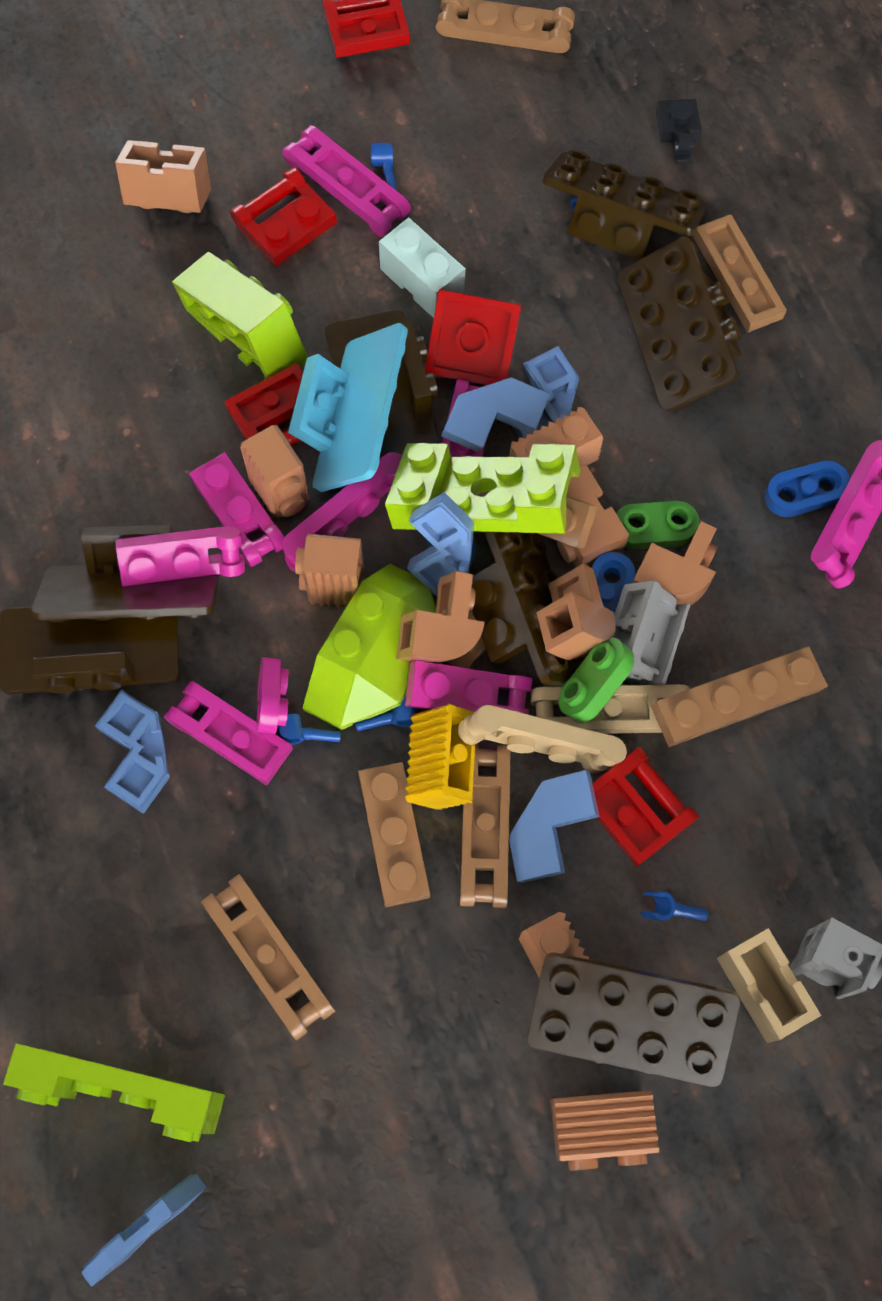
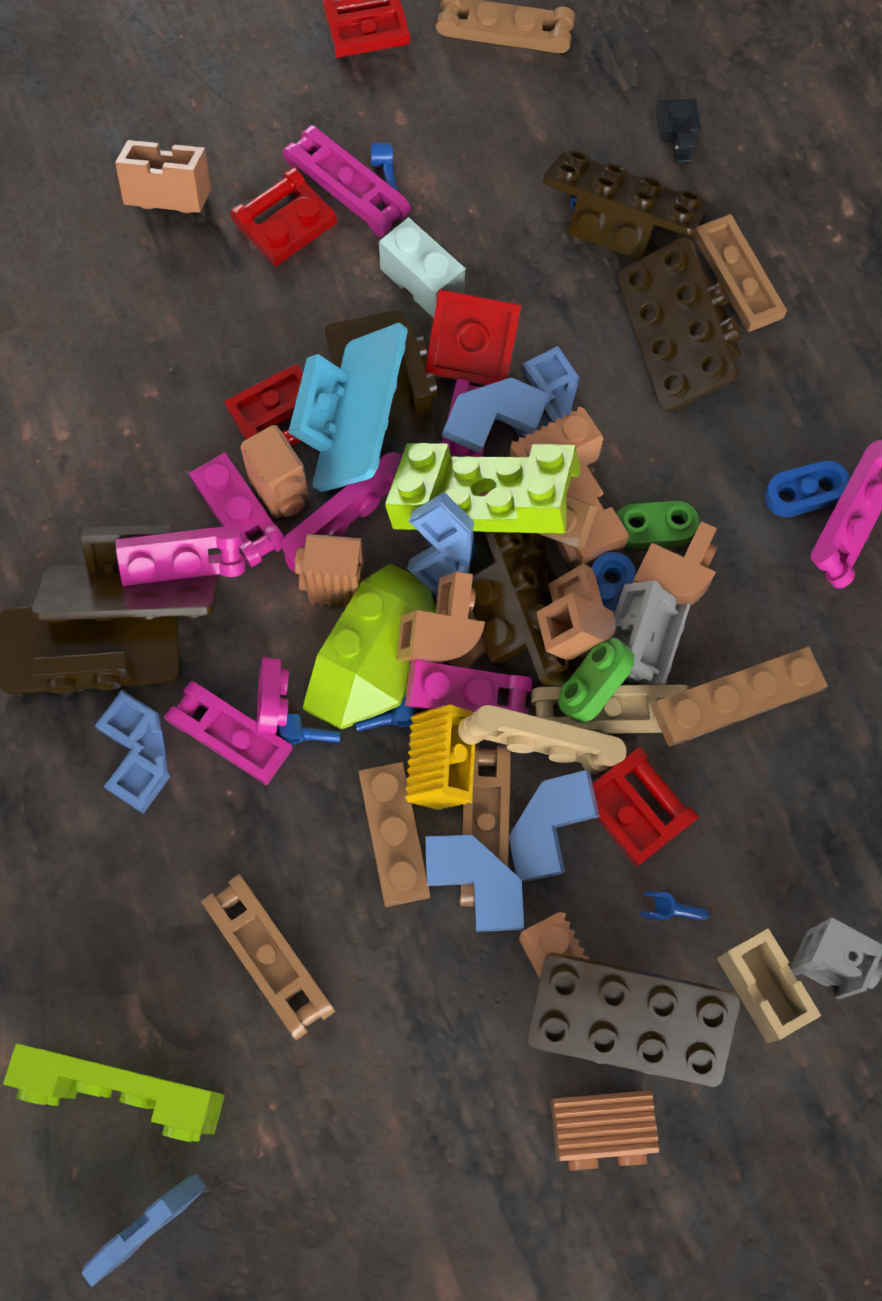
lime wedge [172,251,308,380] -> none
none -> medium blue tile [425,835,524,932]

